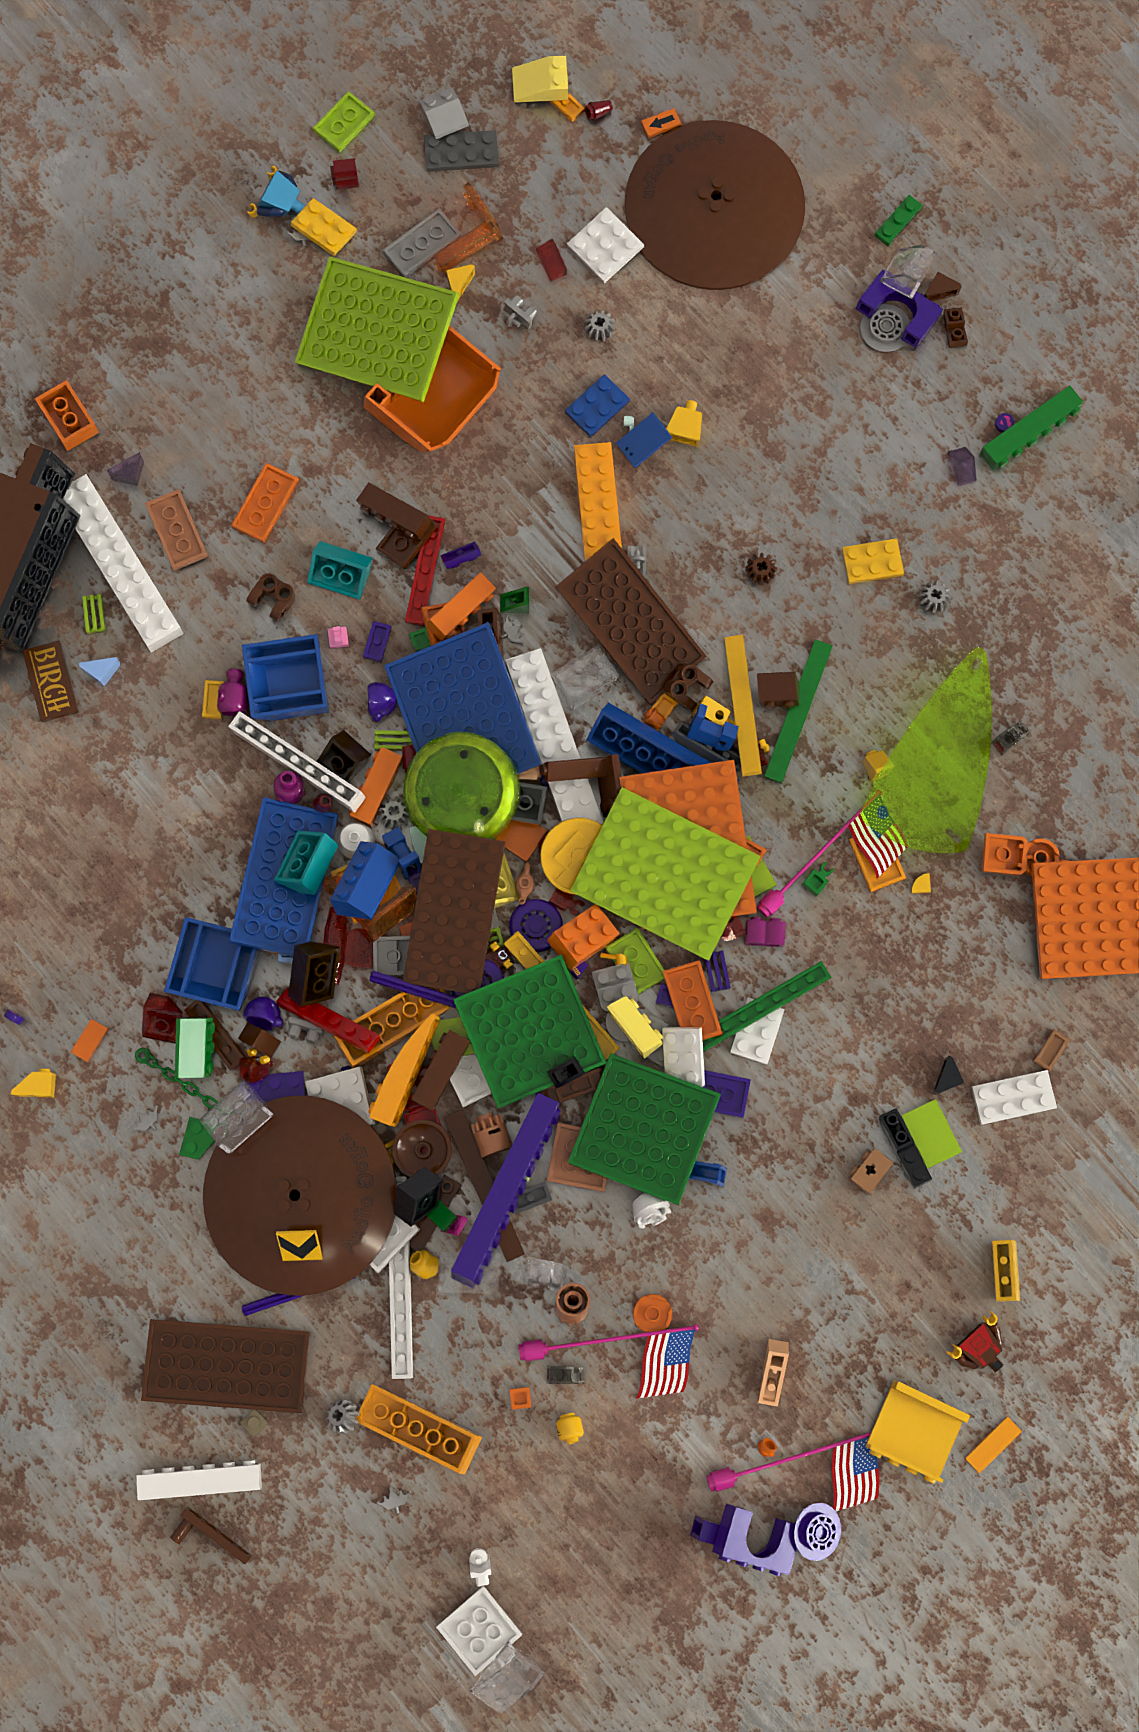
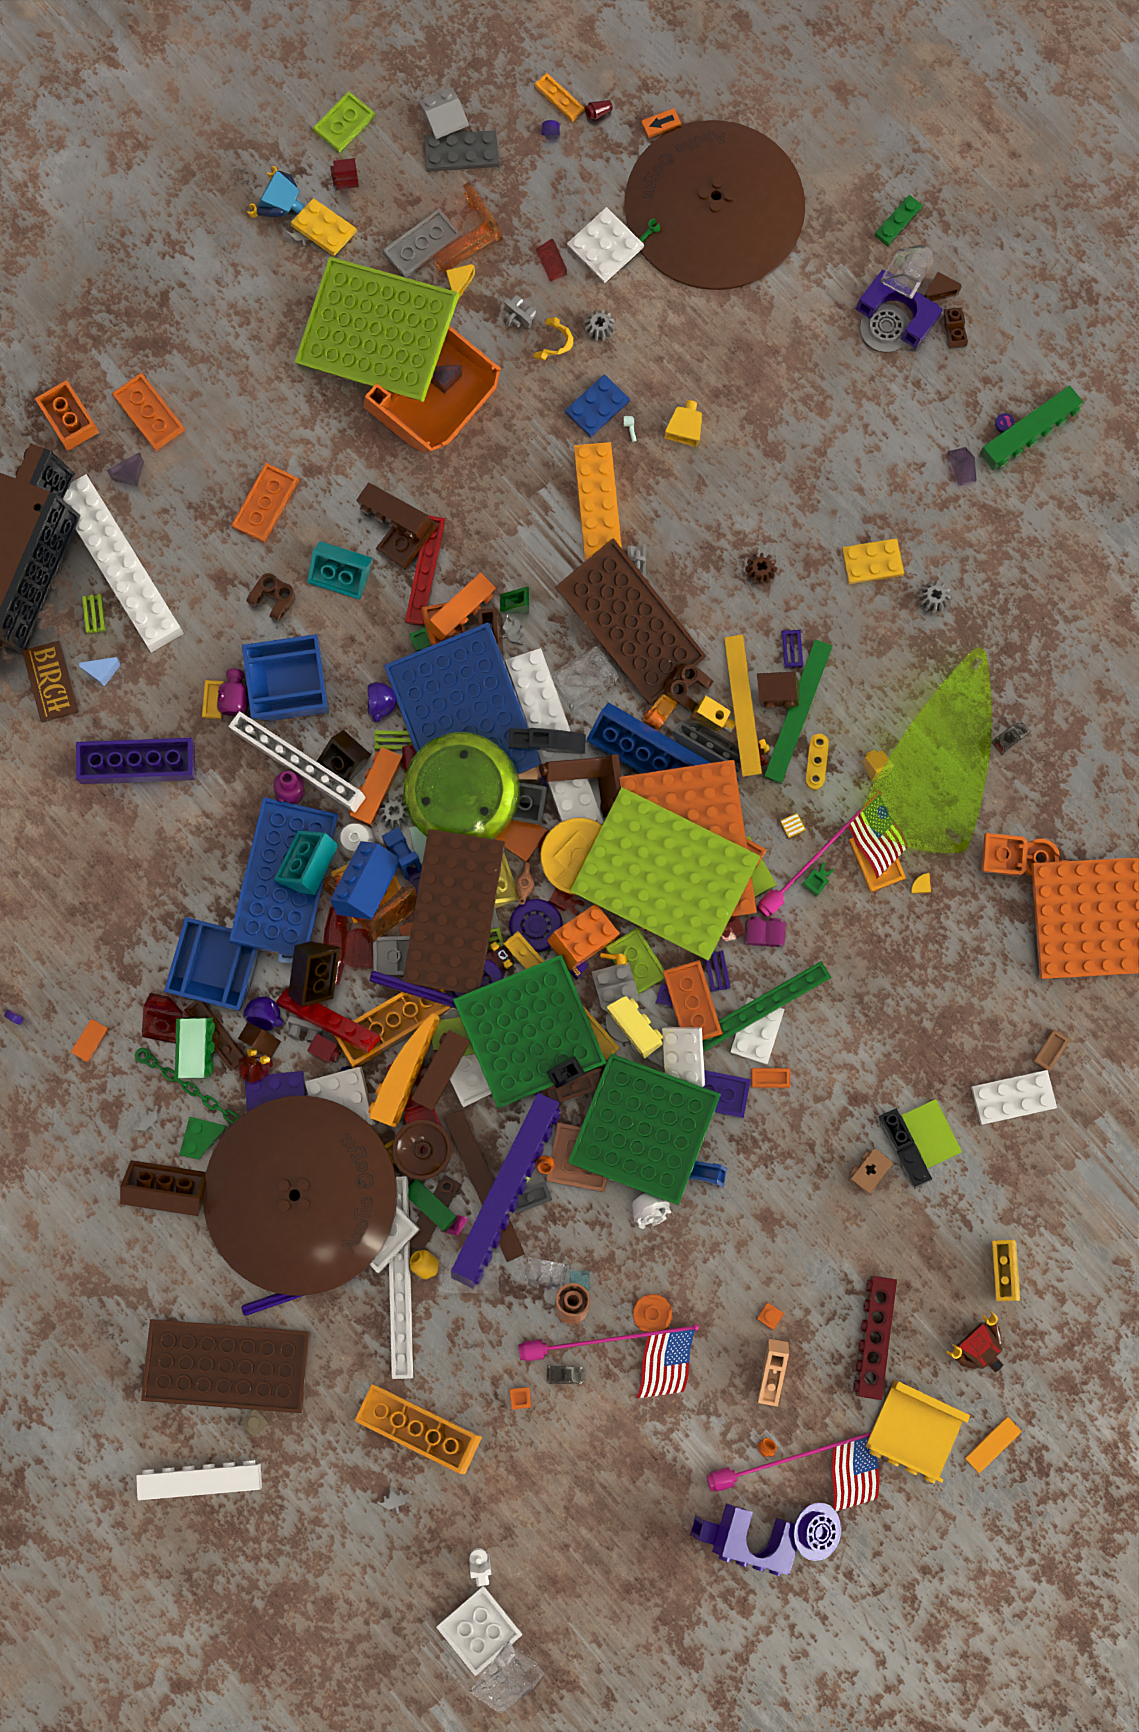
yellow slope [11,1069,56,1098] -> none
nougat plate [145,489,208,571] -> none
reddish brown piece [170,1507,252,1564] -> none
clear brick [199,1080,274,1154] -> none
yellow piece [276,1230,323,1261] -> none
dark red cone [313,794,333,813] -> none
light grey gear [325,1399,360,1434] -> none
bright pink tile [328,626,349,649] -> none
dark purple plate [363,621,392,663] -> none
black container [394,1167,442,1227] -> none
dark purple plate [440,541,481,569] -> none
nougat gear [471,1112,512,1158] -> none
light yellow slope [512,56,568,102] -> none
yellow head [556,1413,584,1444] -> none
blue container [616,412,672,468] -> none
blue piece [686,703,739,751] -> none
black slope [932,1056,964,1095] -> none
none -> dark purple brick [76,738,195,784]
none -> orange tile [111,372,185,451]
none -> reddish brown slope [120,1160,206,1216]
none -> dark red brick [307,1033,341,1066]
none -> slope [431,365,462,394]
none -> black slope [509,728,586,754]
none -> yellow helmet [532,317,574,360]
none -> orange plate [536,1156,555,1174]
none -> dark purple tile [542,120,560,135]
none -> clear light blue tile [569,1270,590,1291]
none -> green hand [639,218,660,242]
none -> orange tile [751,1068,790,1088]
none -> orange plate [757,1302,784,1330]
none -> tile [780,813,806,839]
none -> dark purple tile [781,630,803,669]
none -> yellow plate [805,734,829,790]
none -> dark red brick [853,1276,897,1400]

